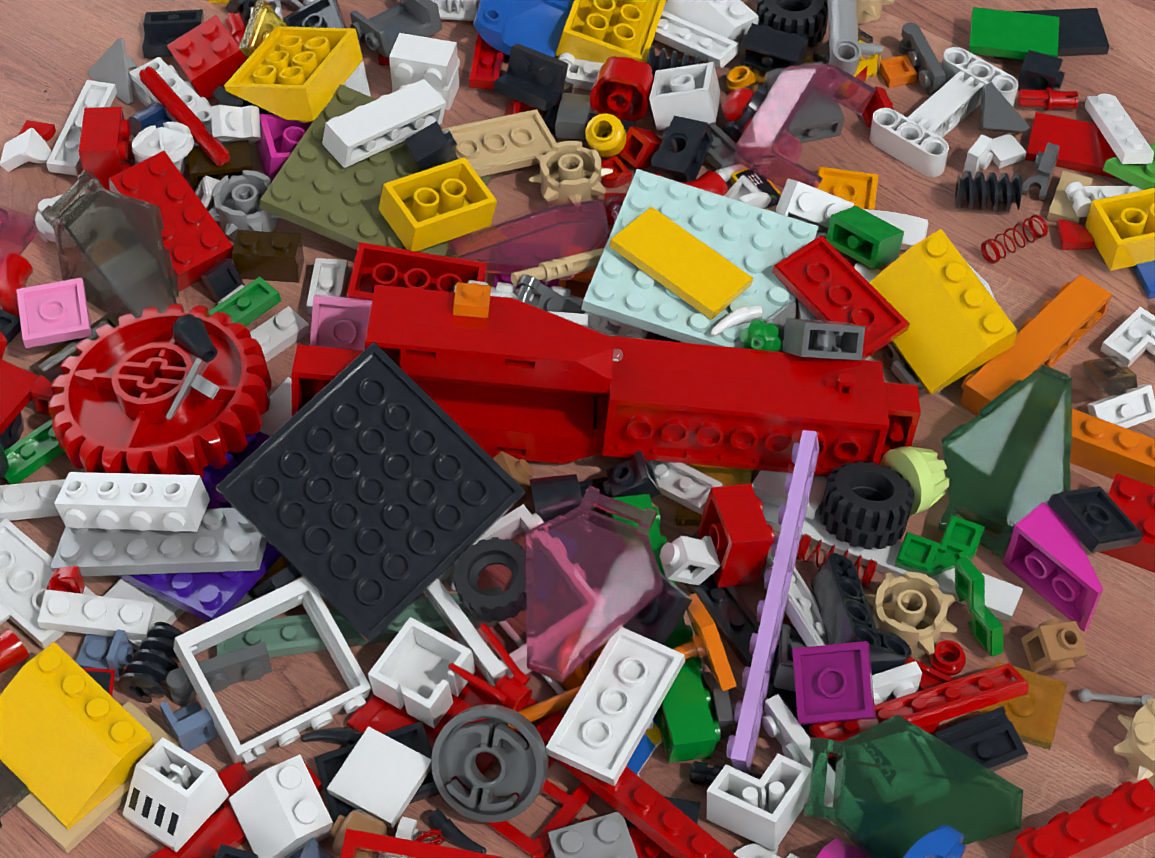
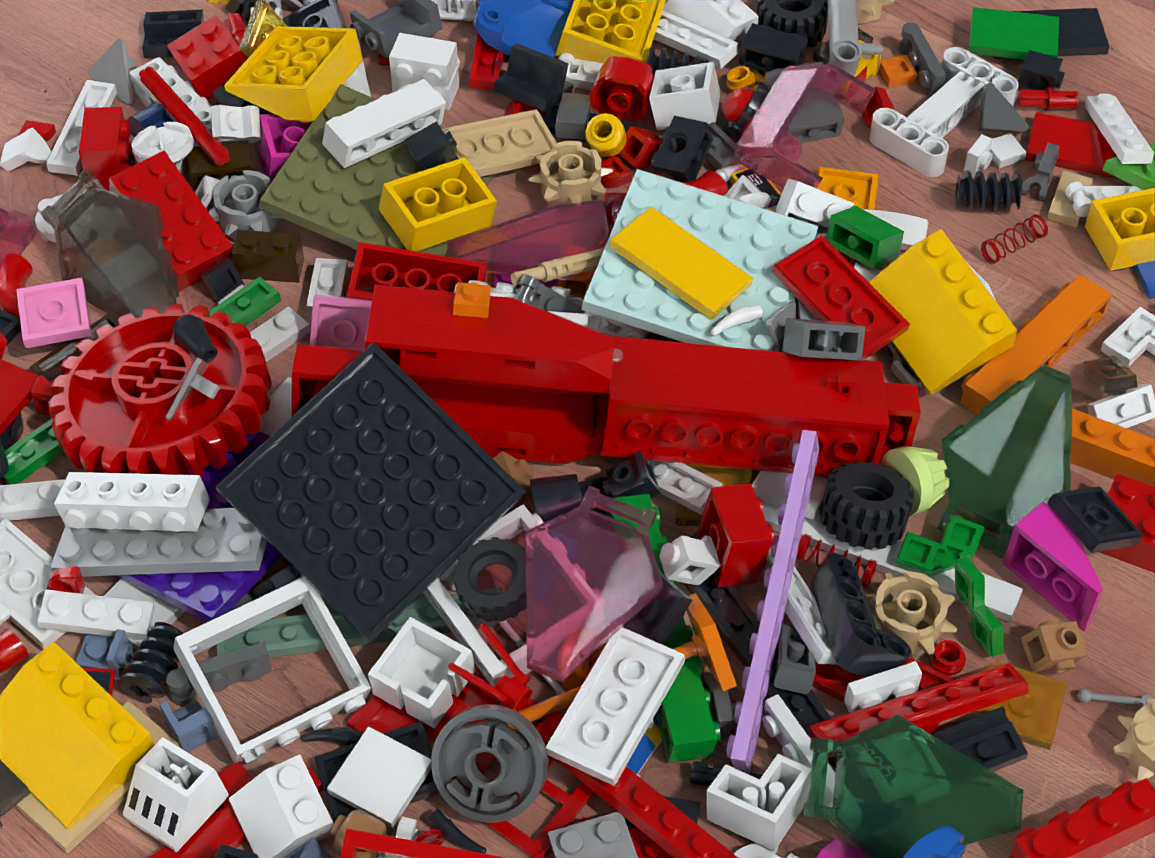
green plant [740,319,782,352] -> none
magenta plate [792,641,876,725] -> none
red tile [1056,220,1094,250] -> none

